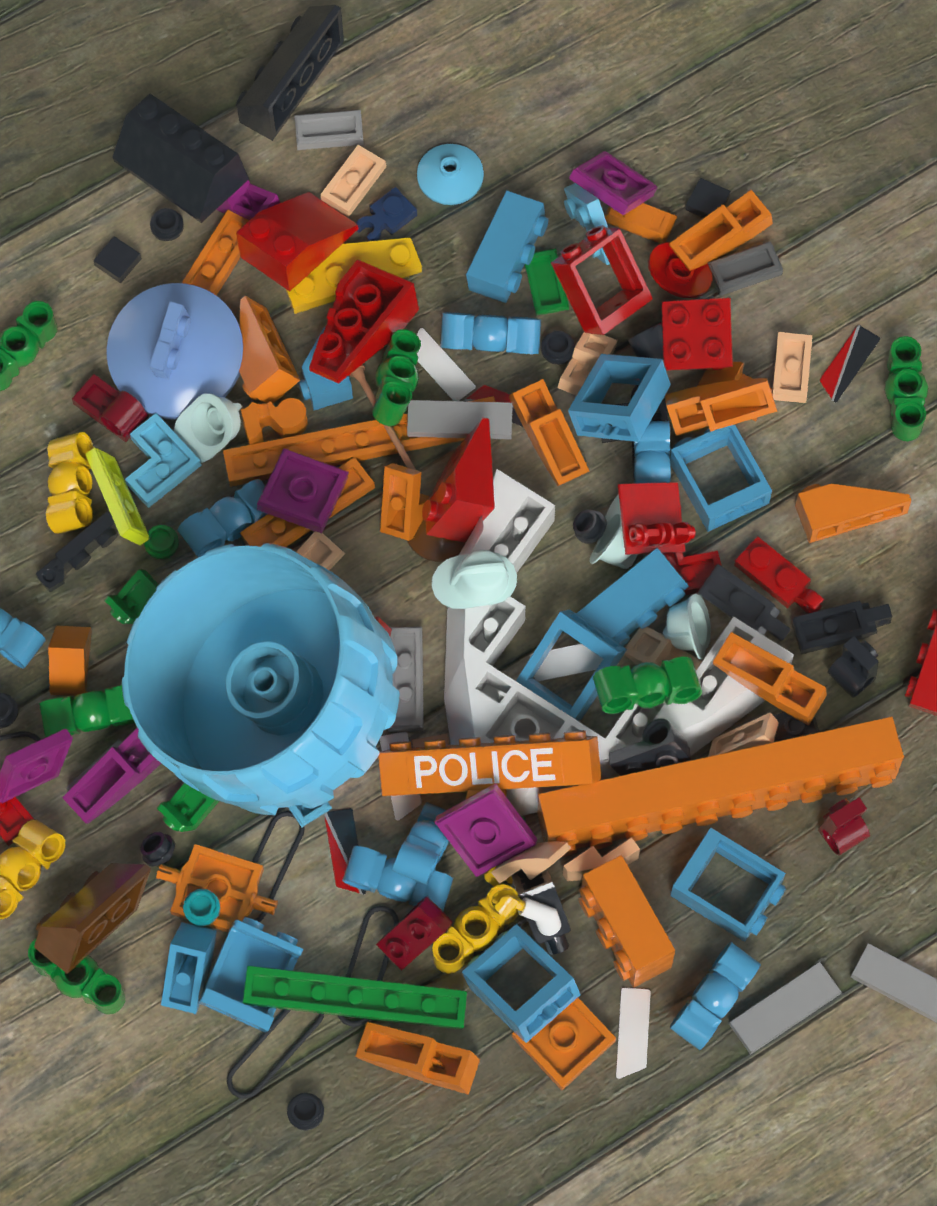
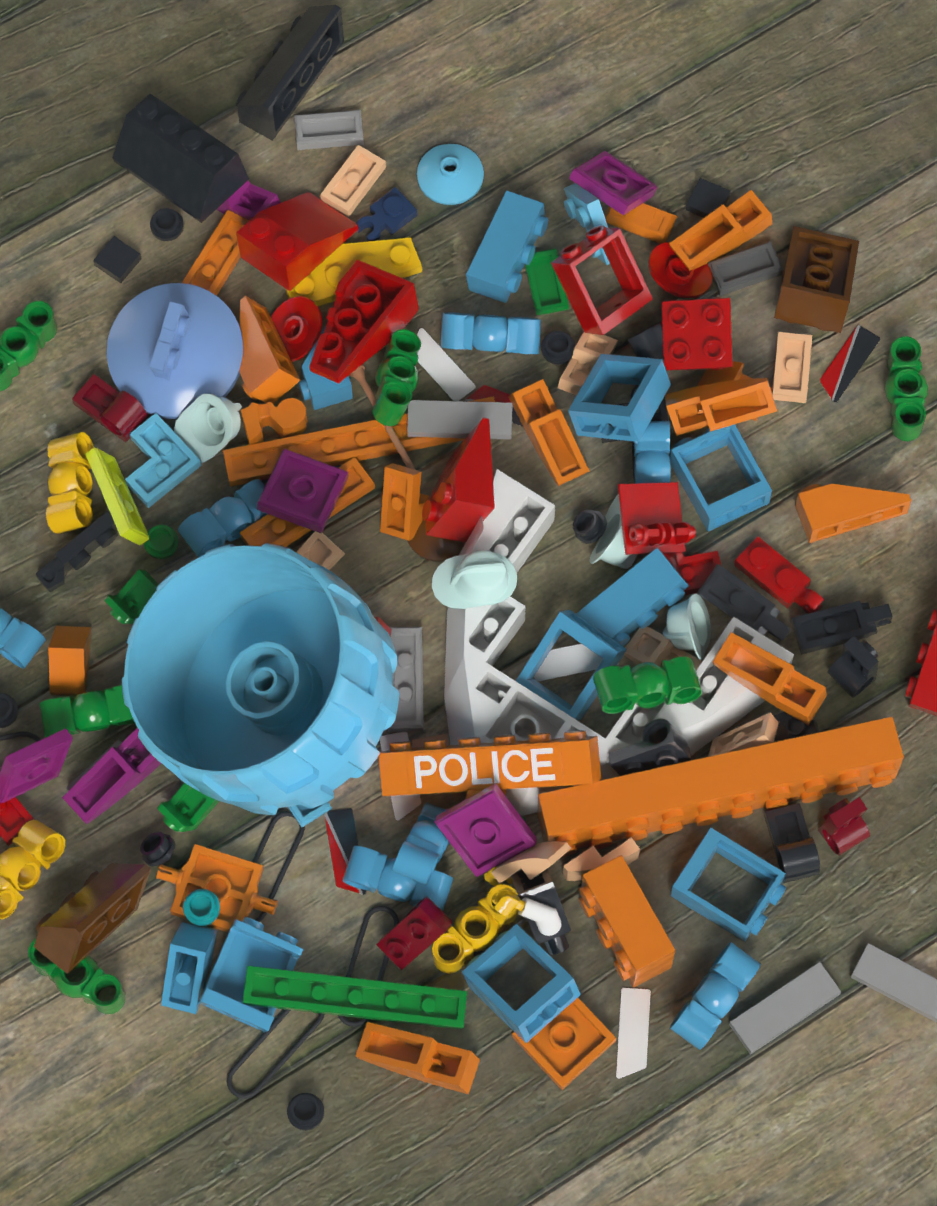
none -> red dish [271,296,322,362]
none -> black plate [764,803,820,883]
none -> reddish brown slope [774,226,859,333]

